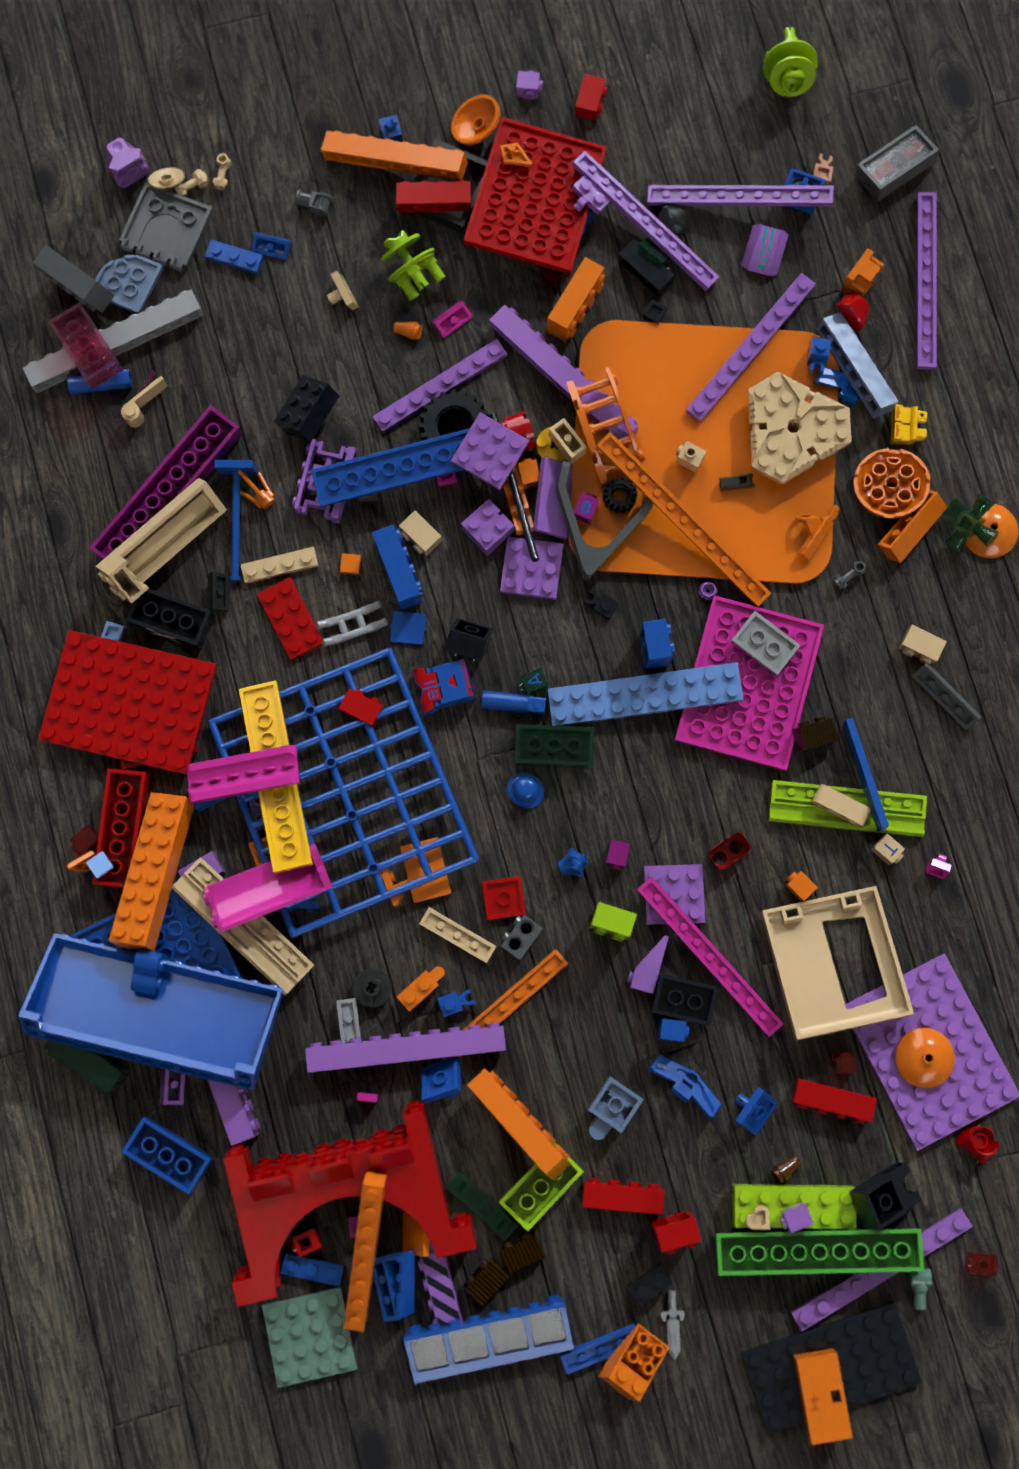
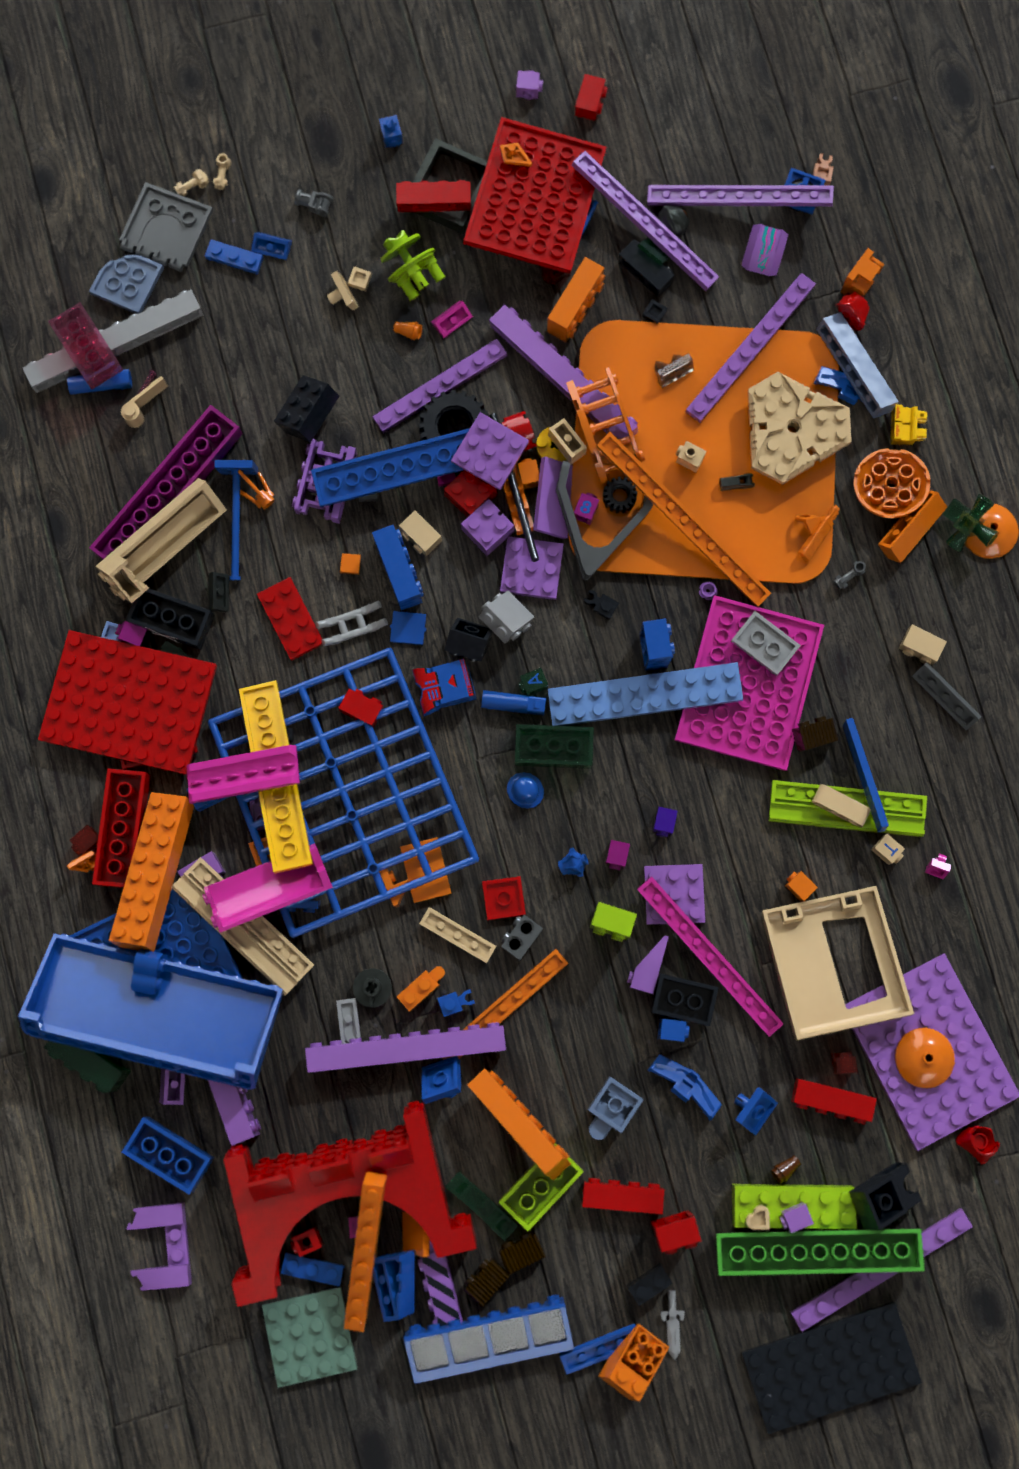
dark grey brick [33,244,115,313] -> none
light blue tile [86,851,114,879] -> none
medium lavender piece [106,138,150,188] -> none
tan dish [148,168,185,190] -> none
tan plate [240,547,319,584] -> none
orange brick [321,131,468,181] -> none
dark pink tile [357,1092,379,1103] -> none
orange dish [451,95,500,145] -> none
medium lavender plate [571,175,611,215] -> none
red piece [707,832,751,871] -> none
lime piece [763,27,818,97] -> none
orange brick [793,1348,853,1445] -> none
blue brick [807,337,831,375] -> none
brick [855,125,939,202] -> none
sand green pin [908,1268,932,1310] -> none
medium lavender plate [916,192,937,370] -> none
clear red brick [965,1251,998,1277] -> none
none -> magenta brick [115,621,147,646]
none -> medium lavender wedge [127,1202,192,1290]
none -> tan plate [348,267,372,292]
none -> red brick [444,470,497,518]
none -> light grey brick [479,591,534,643]
none -> dark purple brick [653,807,678,837]
none -> clear smoke tile [654,354,694,388]

